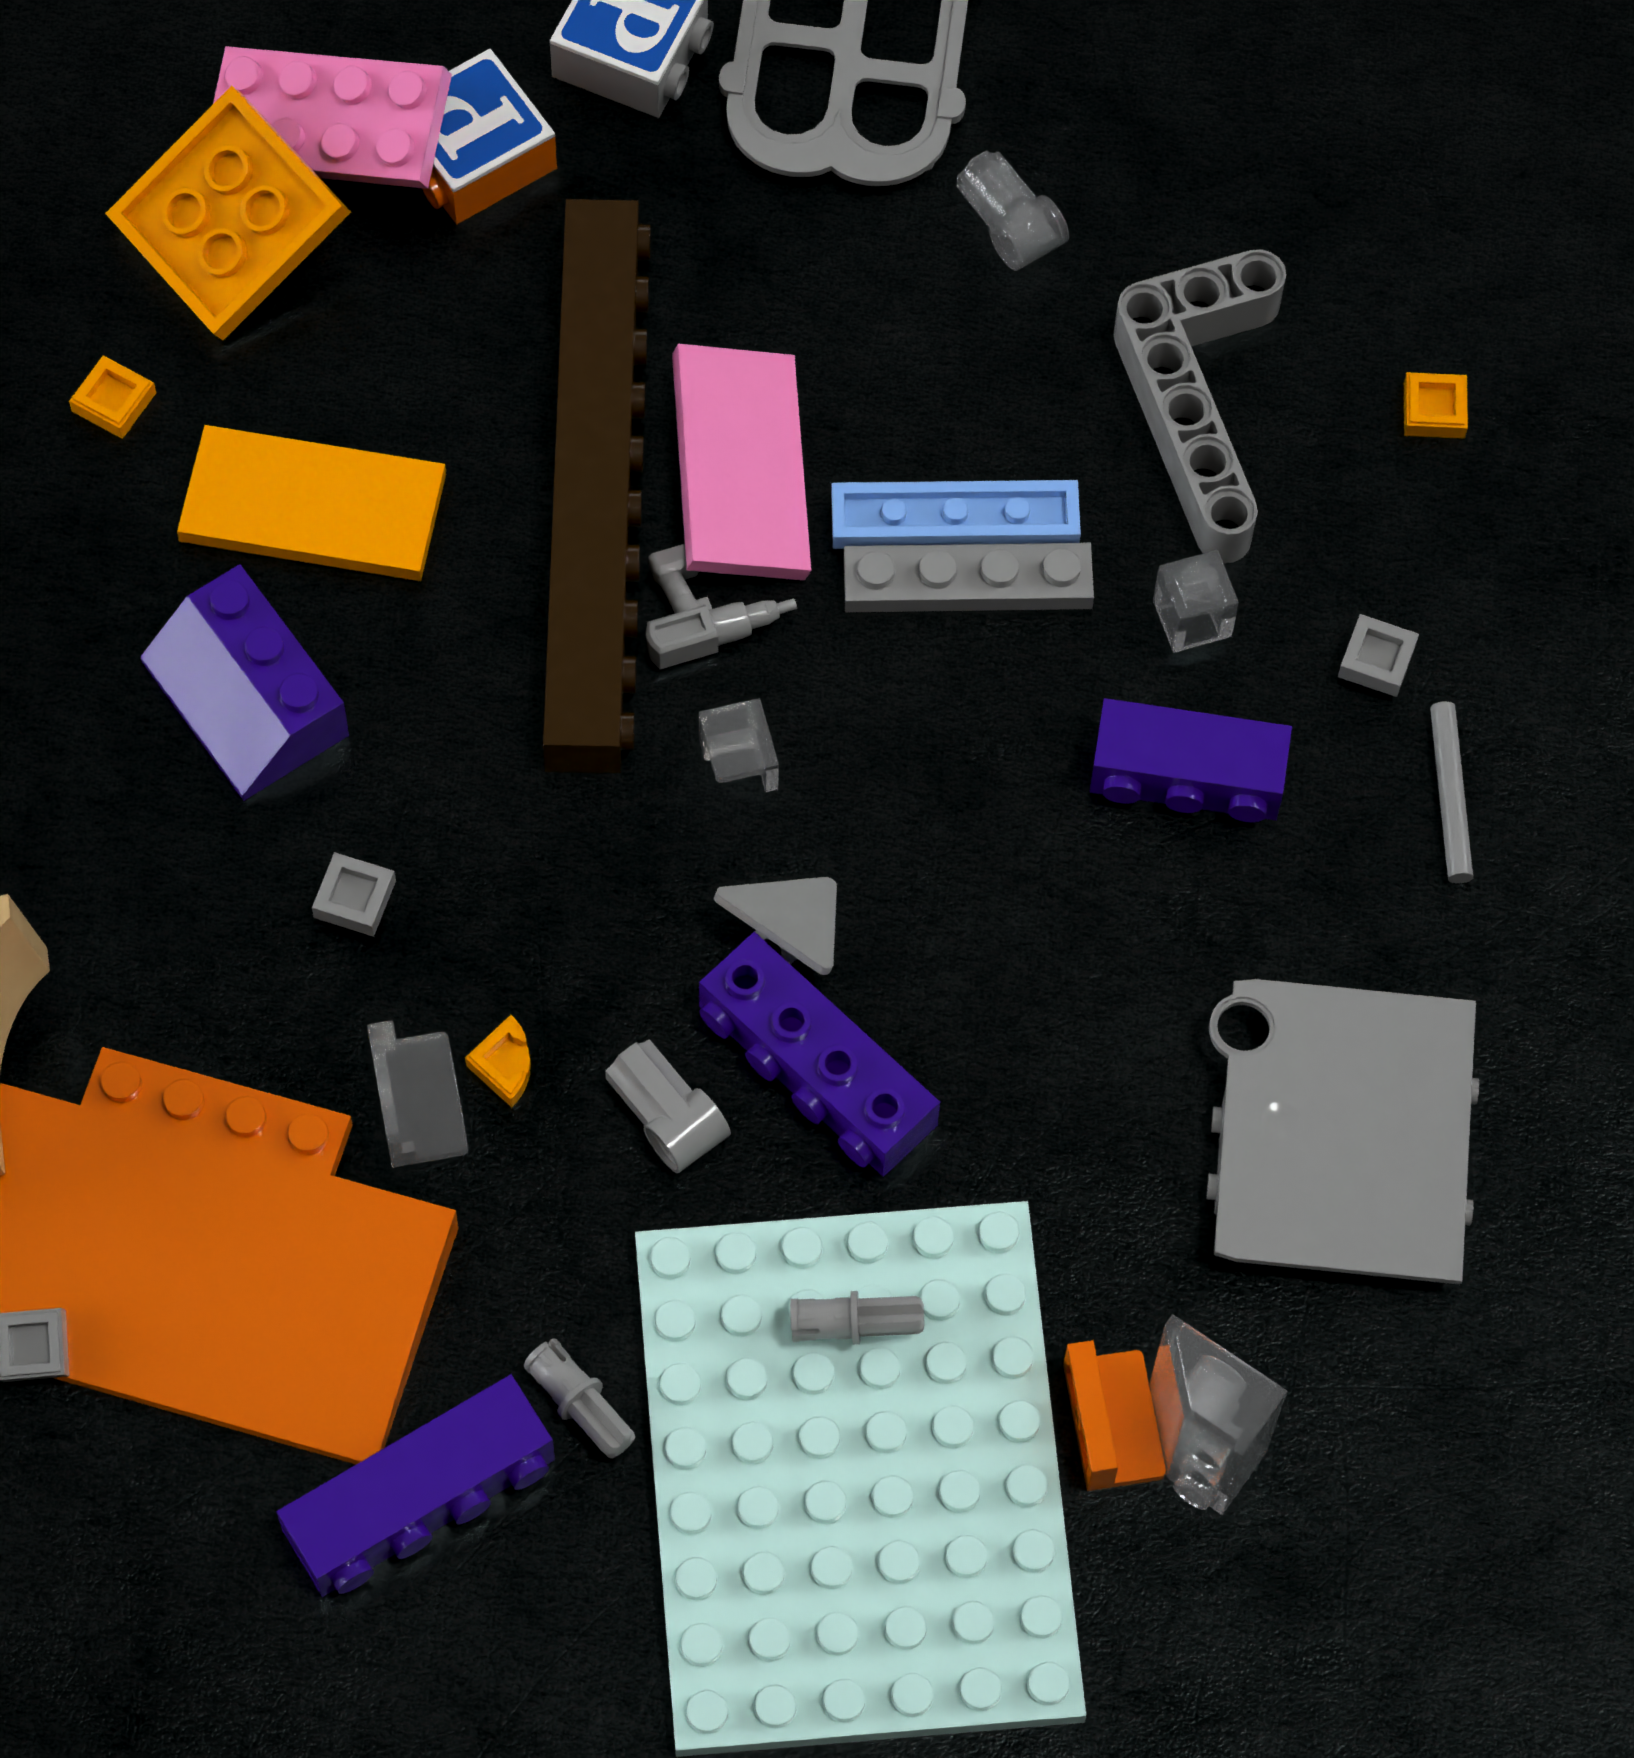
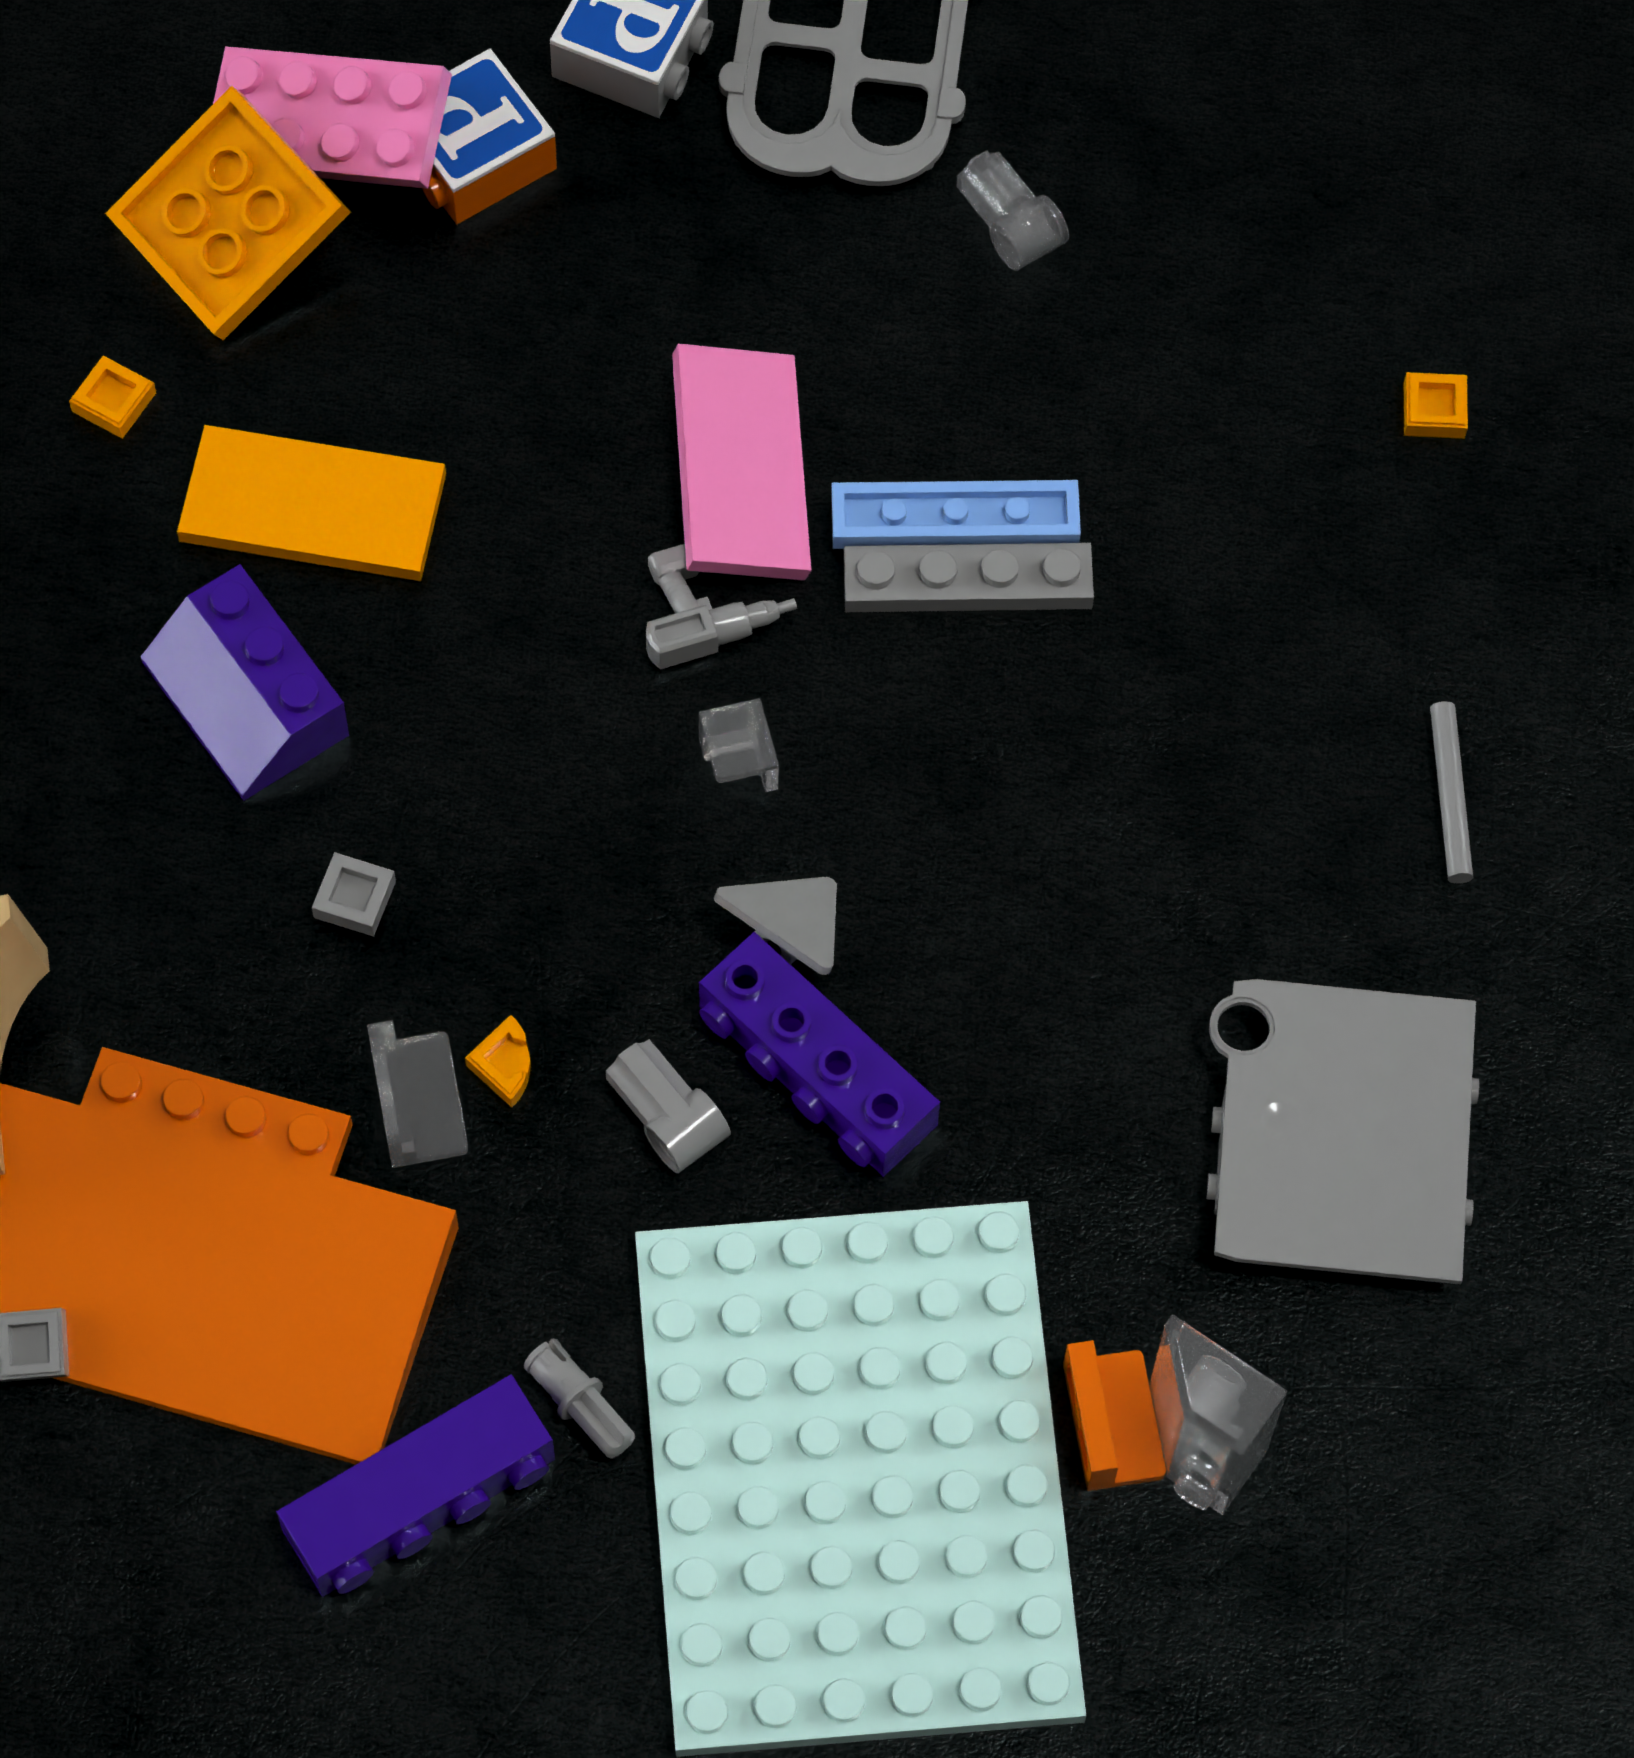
dark brown brick [543,199,651,773] -> none
light grey axle [790,1291,924,1344] -> none
dark purple brick [1089,698,1292,822] -> none
light grey beam [1113,249,1286,563] -> none
clear brick [1153,550,1239,653] -> none
light grey plate [1338,614,1419,697] -> none

